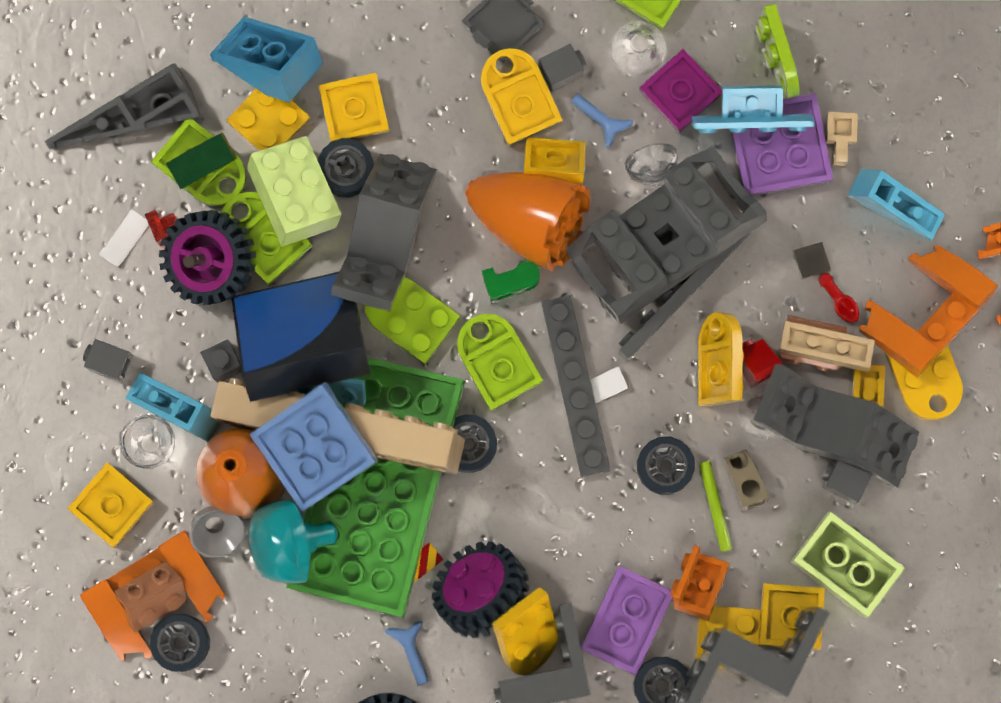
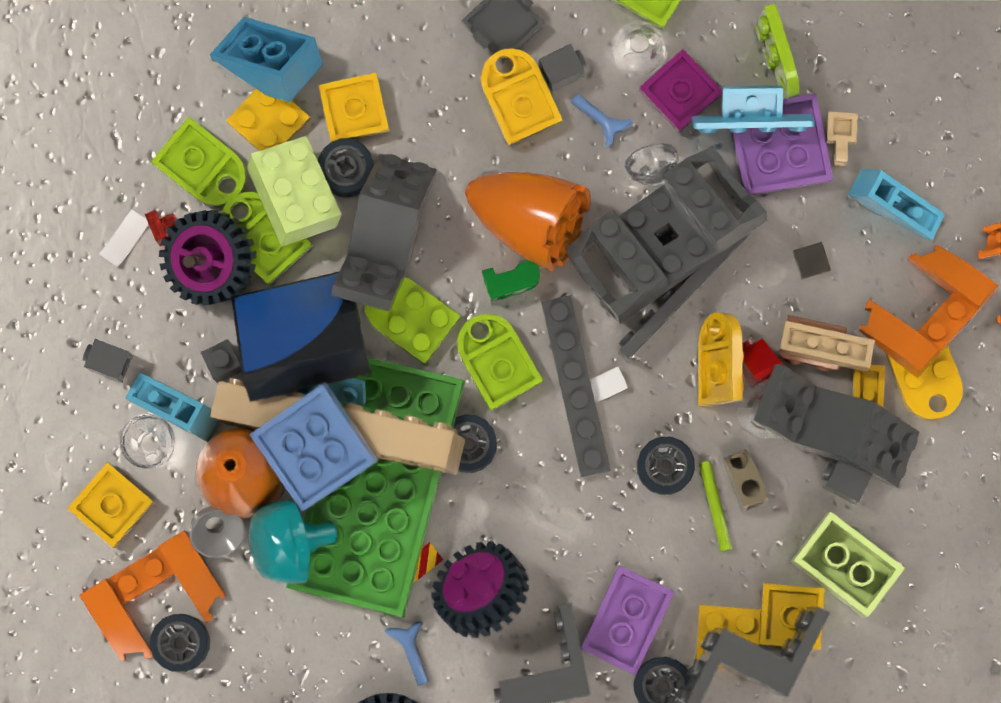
dark grey wedge [44,63,201,150] -> none
nougat bracket [115,562,187,633] -> none
dark green slope [166,132,237,190] -> none
yellow plate [492,587,558,675] -> none
yellow plate [523,137,586,184] -> none
orange bracket [670,545,729,621] -> none
red piece [818,273,860,323] -> none

